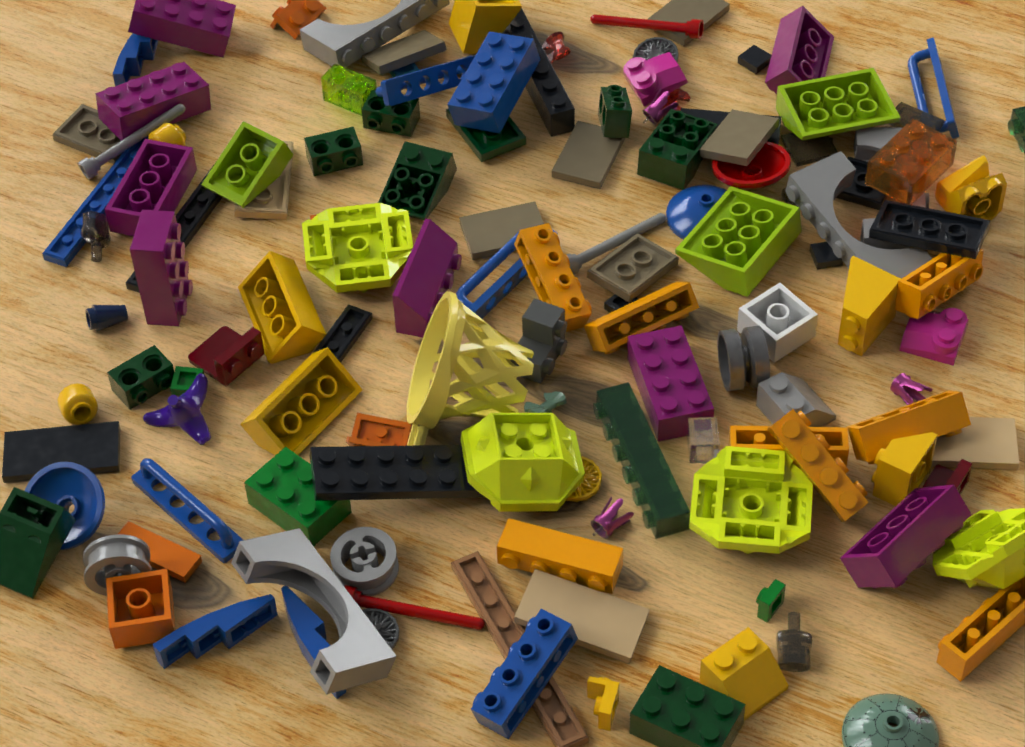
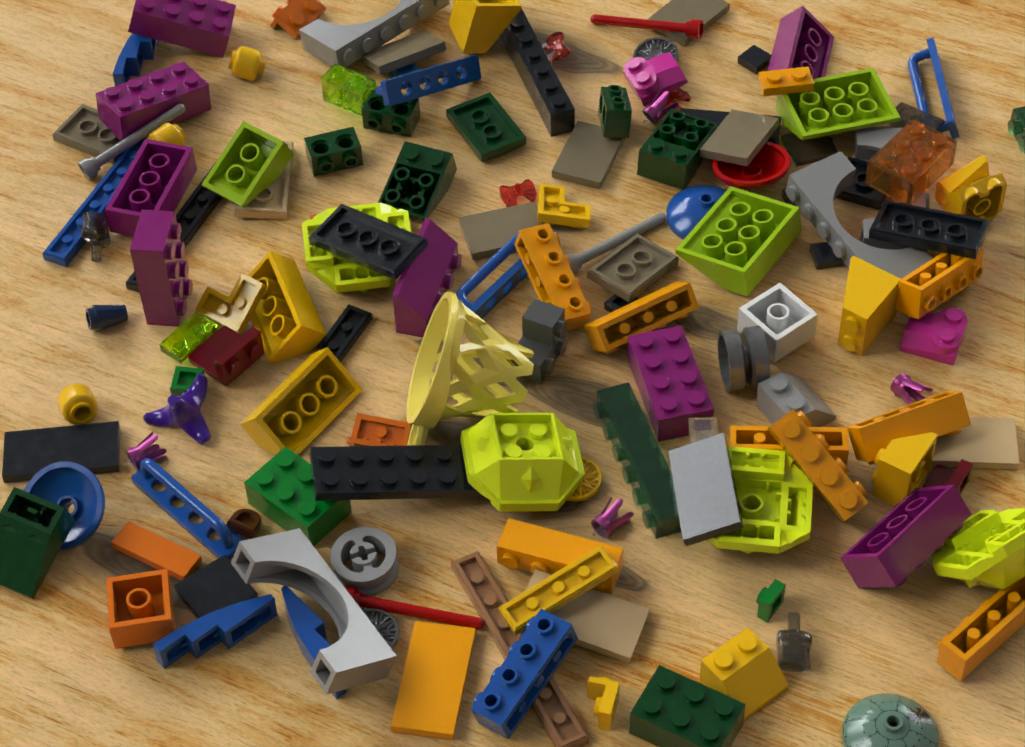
light grey wheel [83,534,152,596] -> none
dark green brick [107,345,174,410] -> none
blue brick [447,31,540,133] -> none
sand green piece [524,391,567,413] -> none
none -> flat silver piece [124,432,167,470]
none -> clear neon green plate [159,311,218,363]
none -> black tile [174,555,258,619]
none -> yellow plate [195,273,267,334]
none -> reddish brown tile [227,509,261,539]
none -> yellow head [228,46,266,81]
none -> black tile [309,204,428,280]
none -> light orange tile [391,621,476,740]
none -> yellow tile [498,545,619,636]
none -> clear red piece [499,179,537,207]
none -> yellow plate [537,183,591,229]
none -> tile [668,433,744,546]
none -> light orange plate [758,67,814,96]

